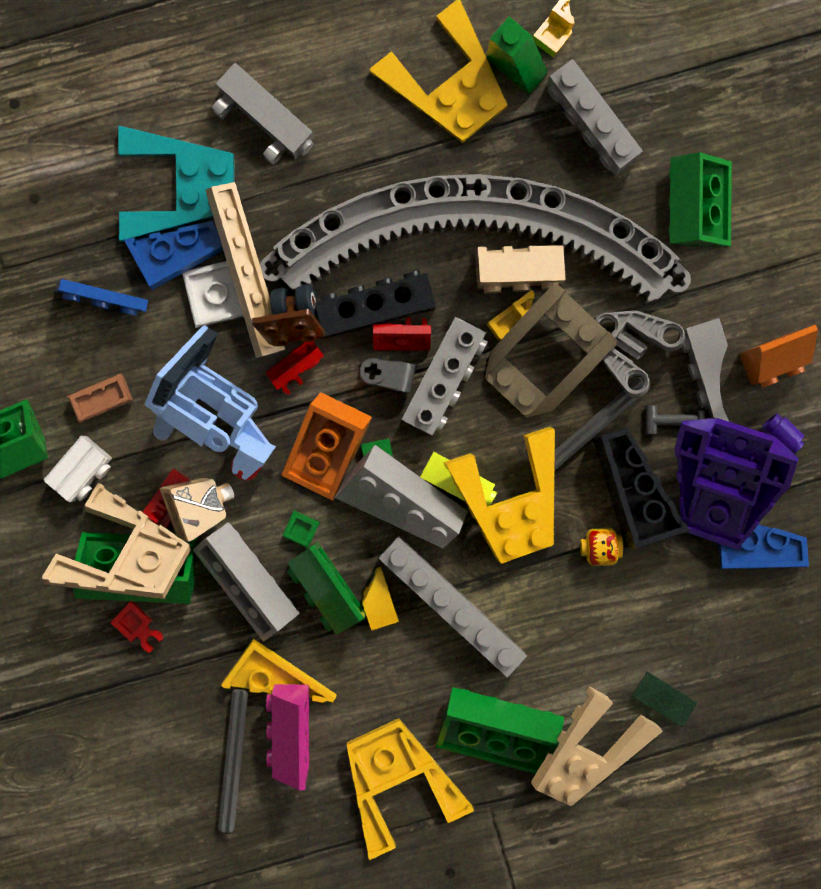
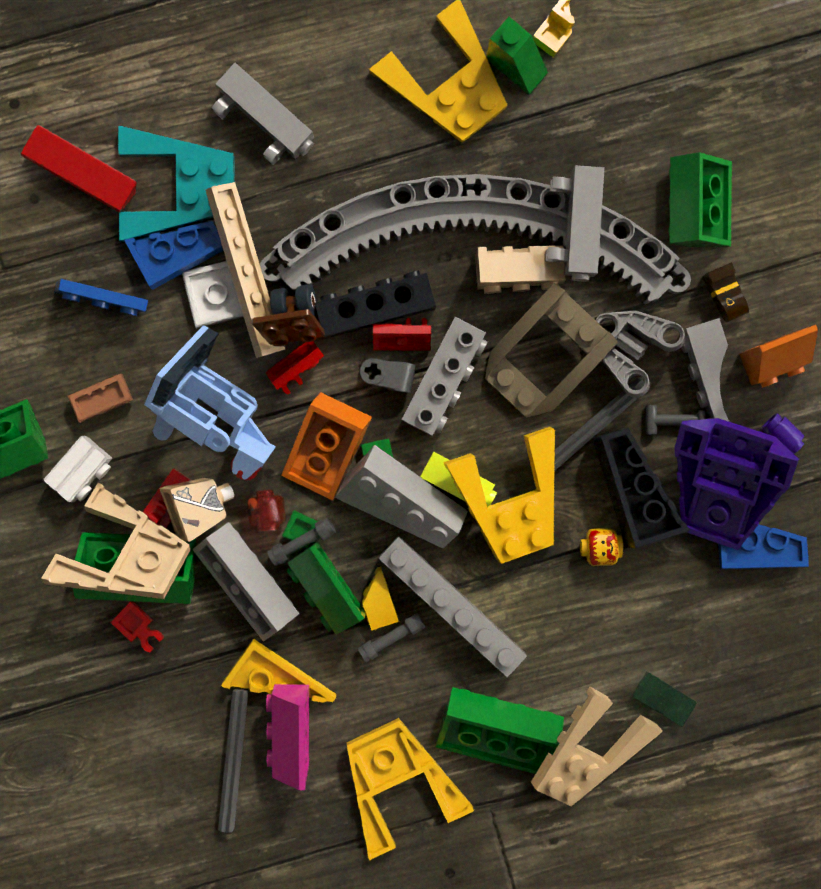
yellow slope [486,290,535,342] -> none
light grey brick [546,59,643,175] -> none
none -> red slope [21,125,137,213]
none -> clear red head [247,489,286,532]
none -> dark grey bar [267,517,336,566]
none -> dark grey bar [358,613,425,663]
none -> light grey brick [545,165,605,282]
none -> dark brown leg [702,262,749,322]

